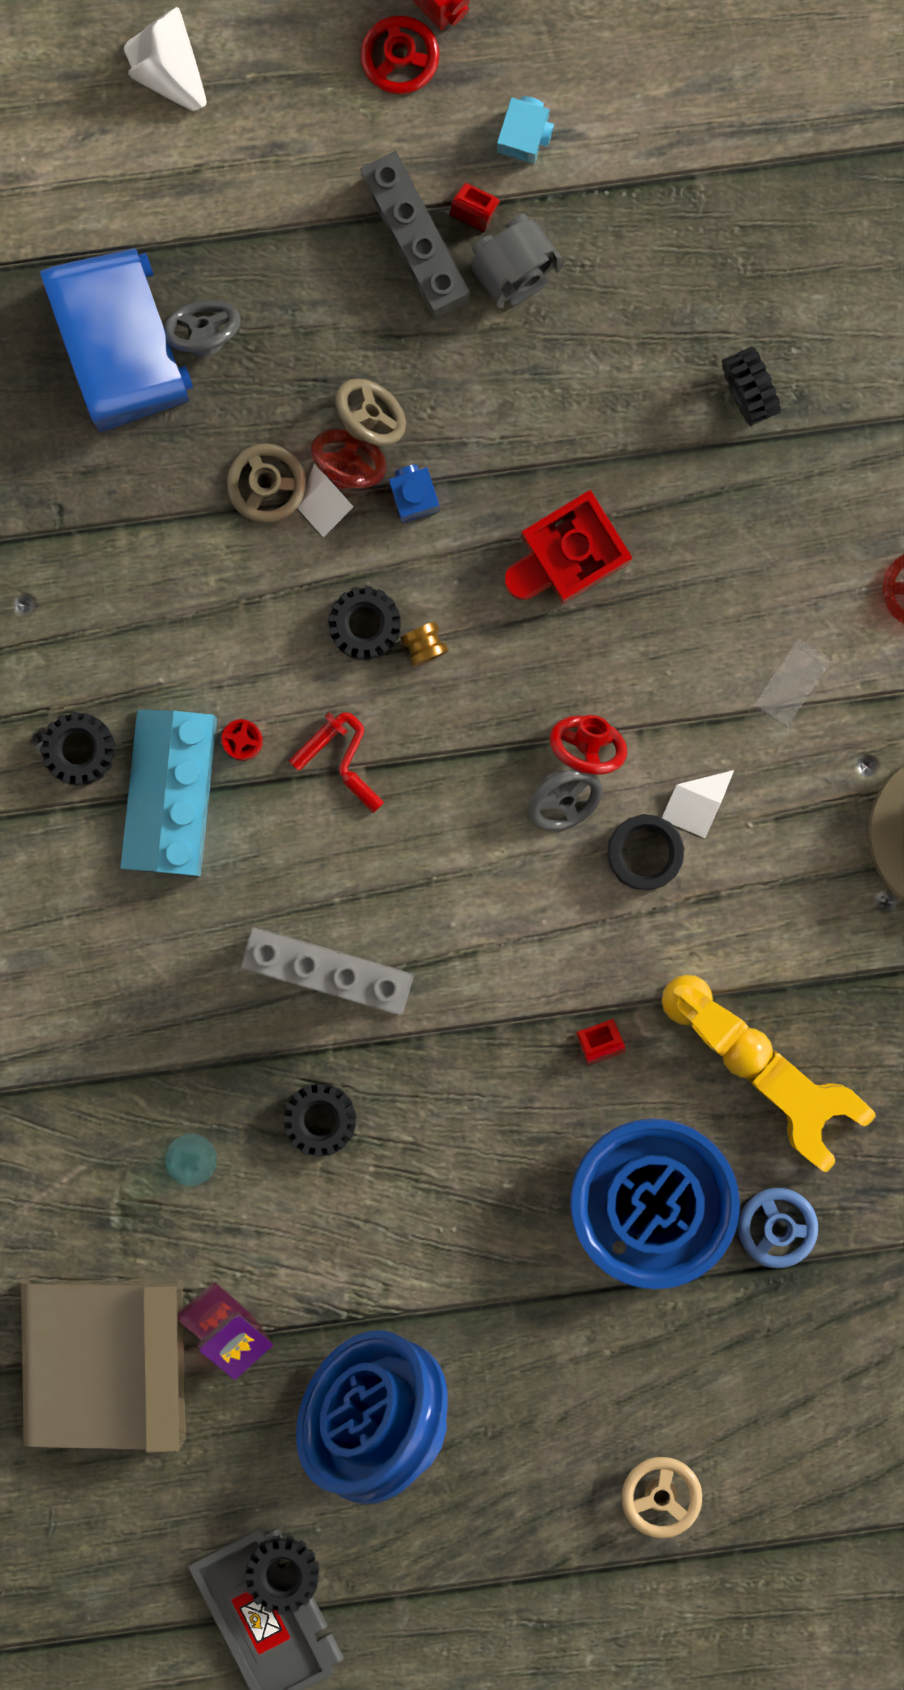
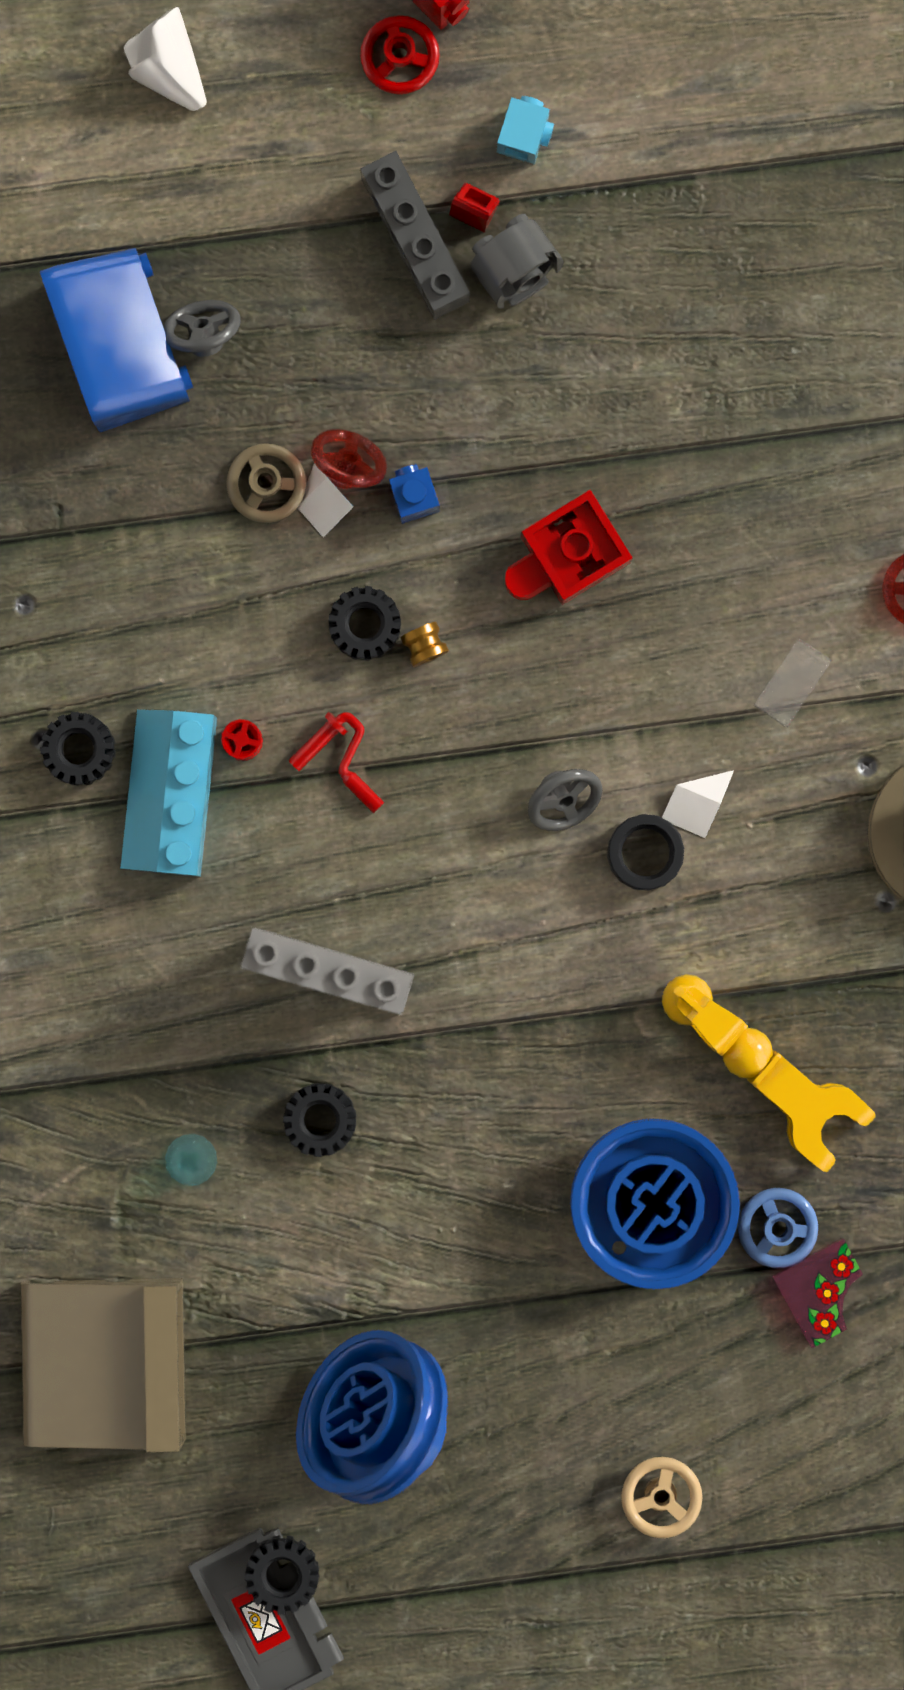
piece [177,1282,274,1380] -> none
dark tan piece [335,378,406,446] -> none
red piece [549,715,628,775] -> none
red slope [576,1019,626,1066] -> none
black tyre [721,346,781,426] -> none
none -> clear pink tile [772,1238,863,1348]

